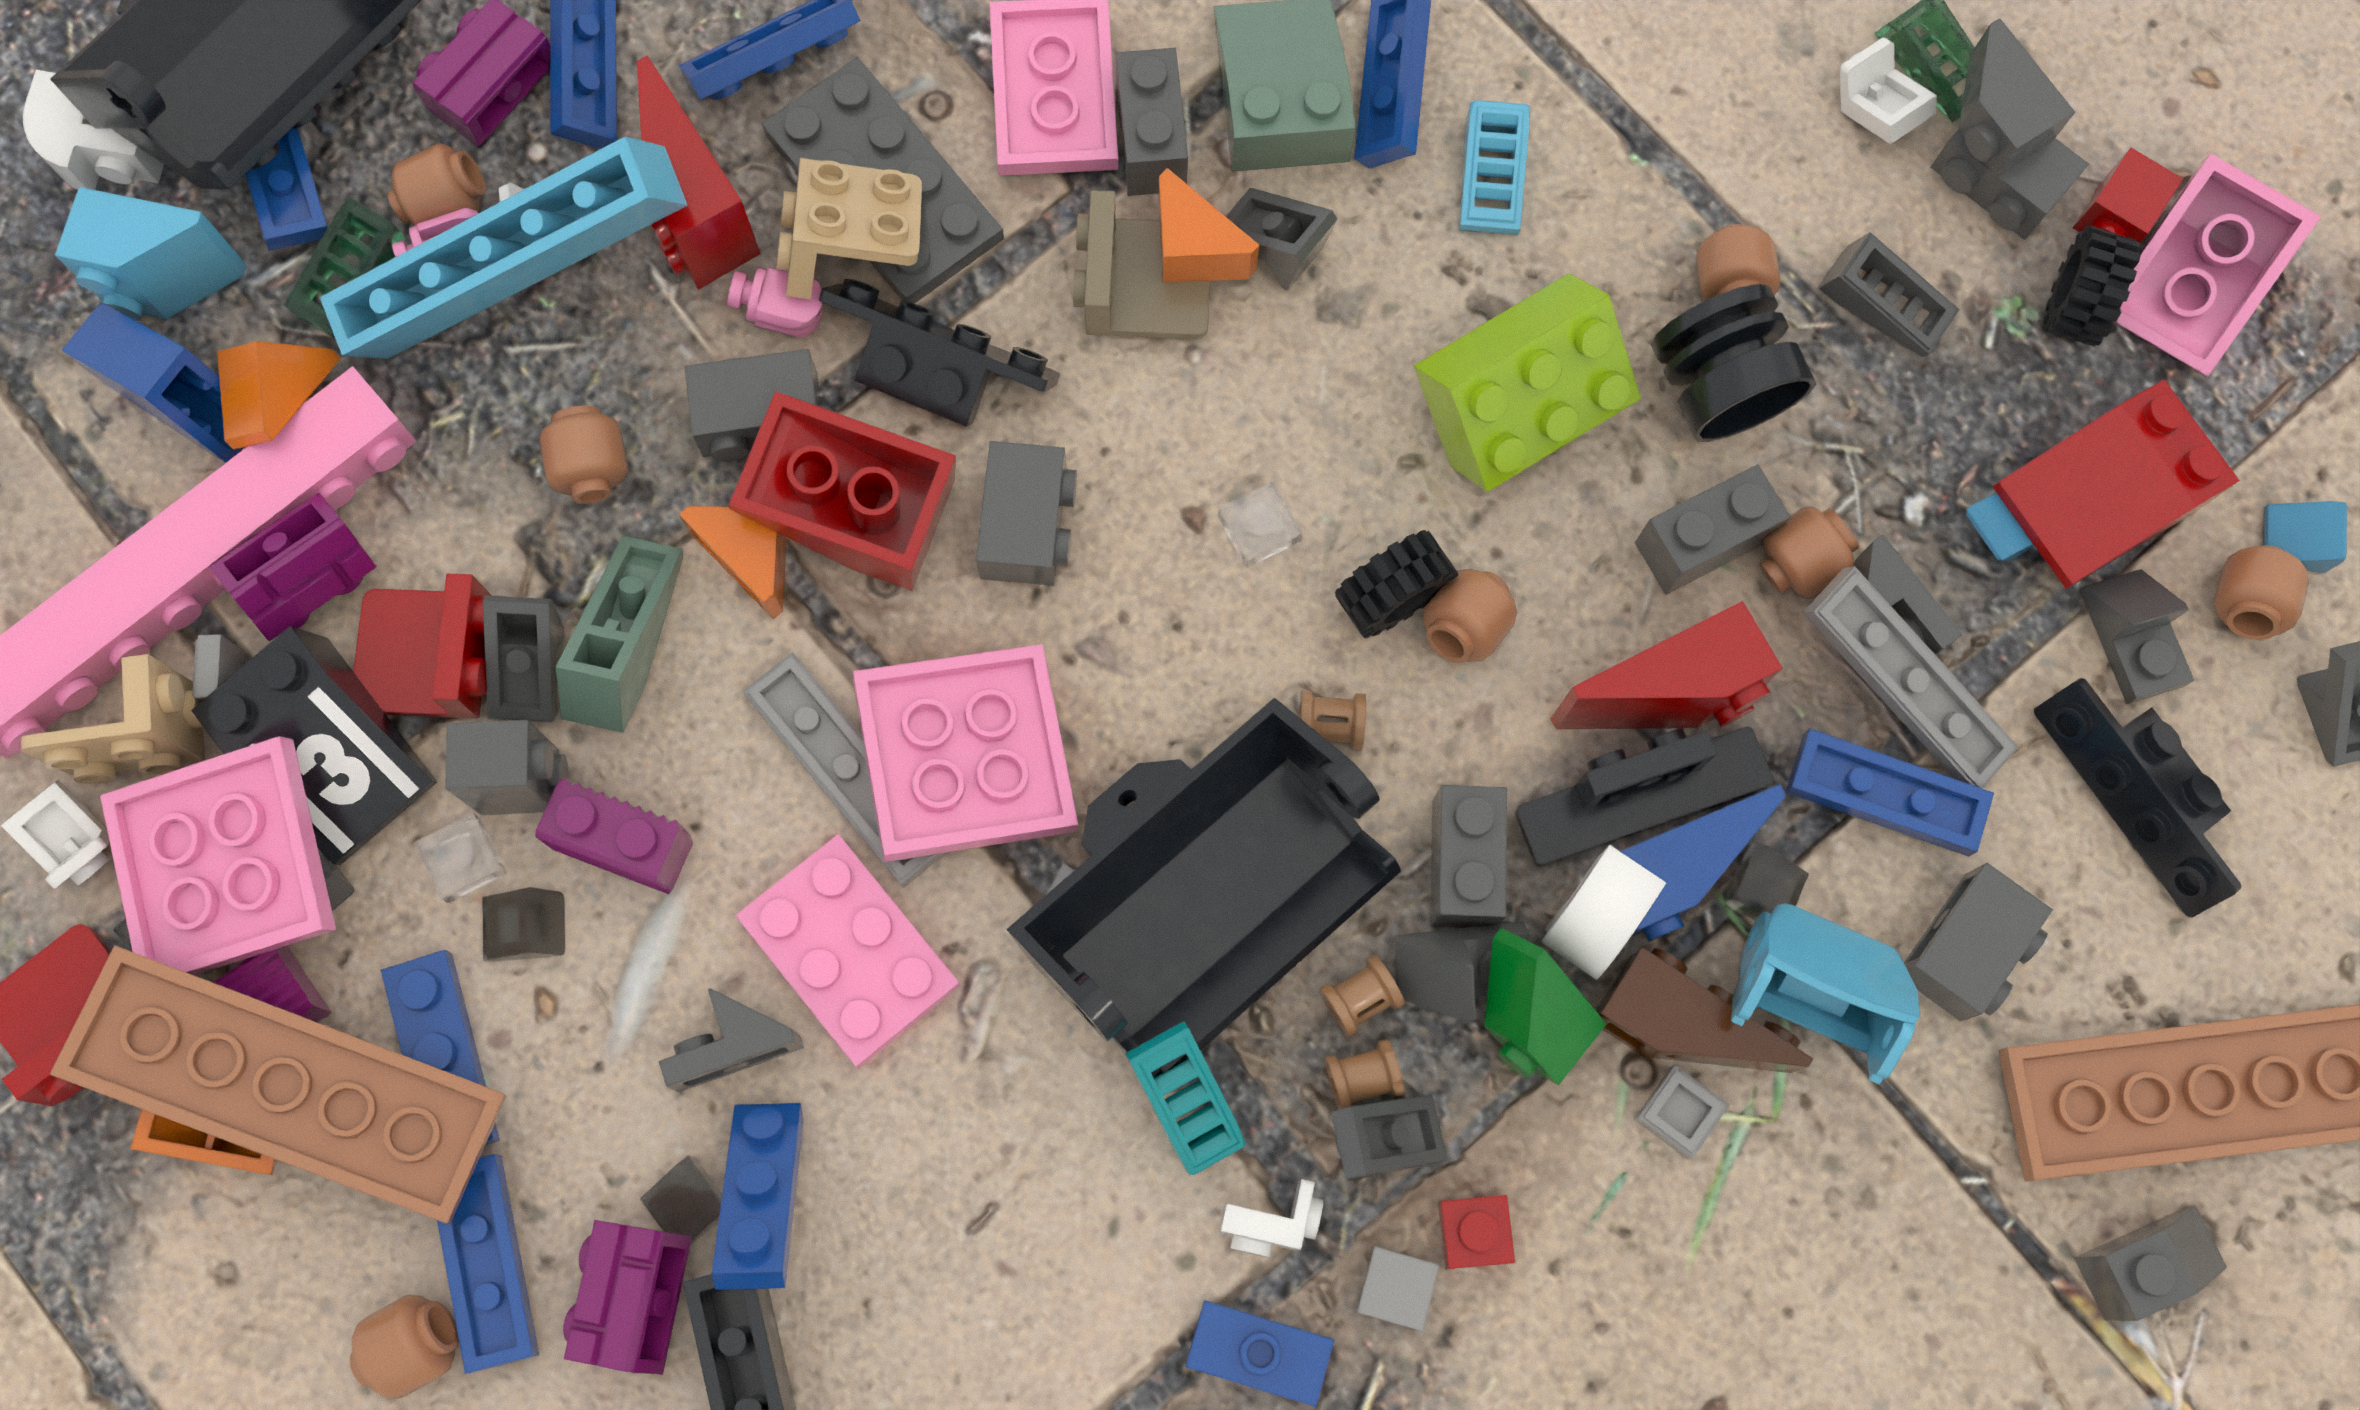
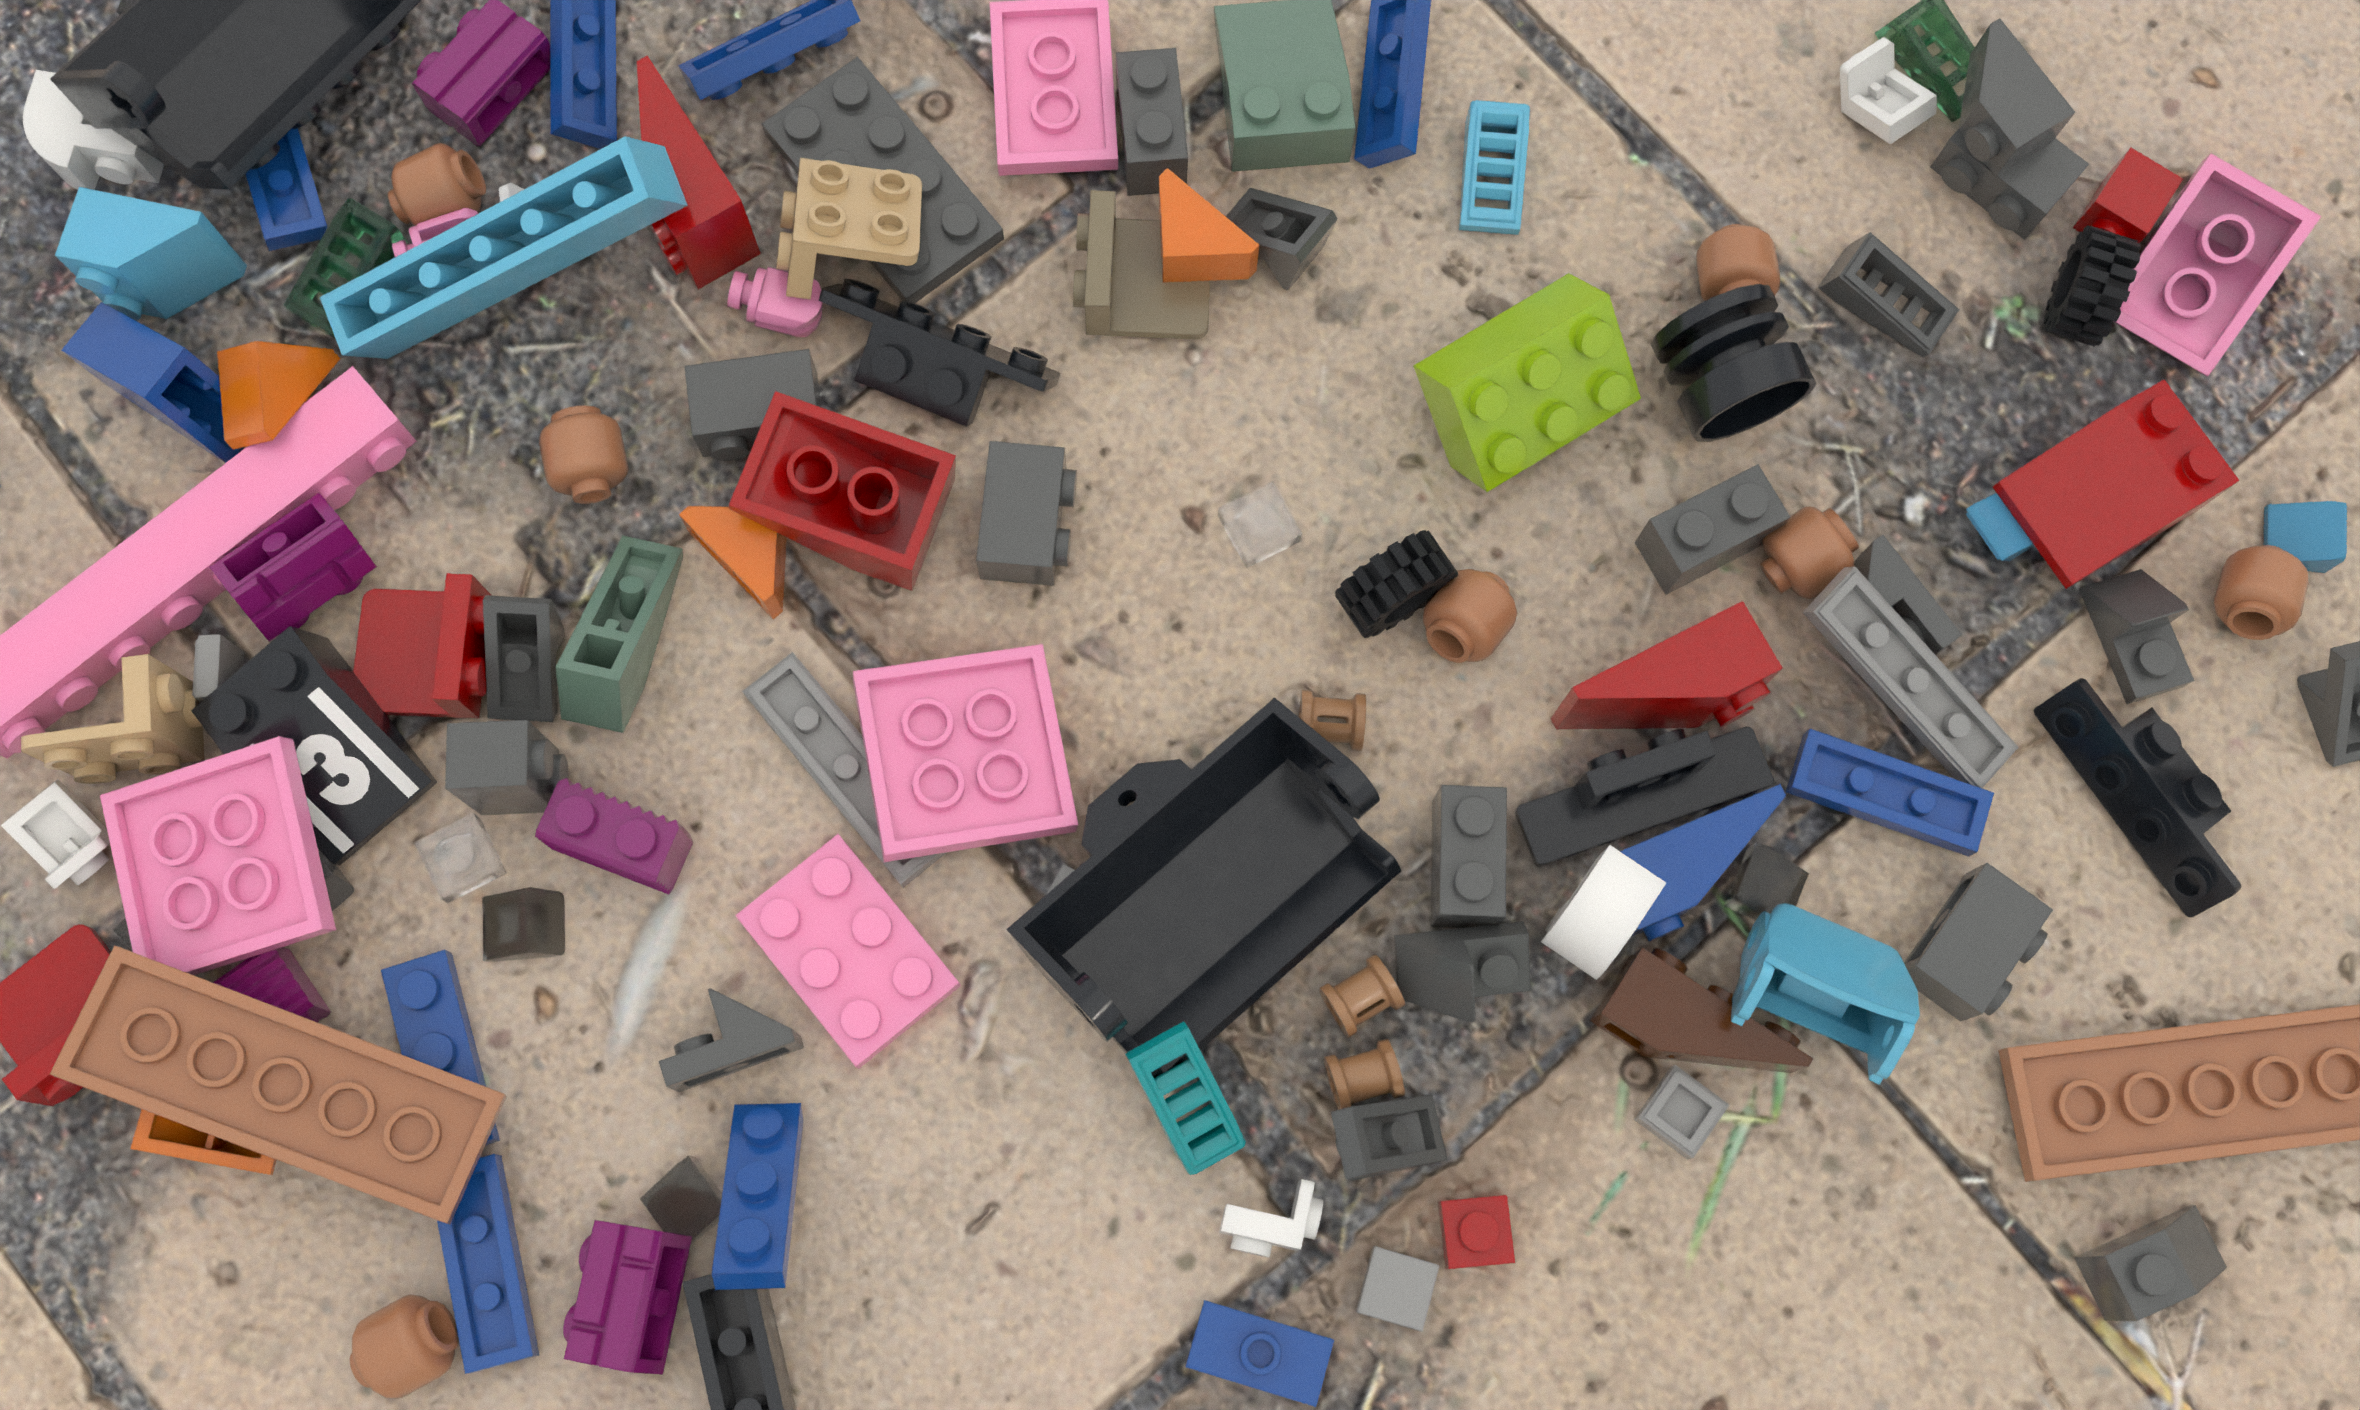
green slope [1484,928,1607,1086] -> none

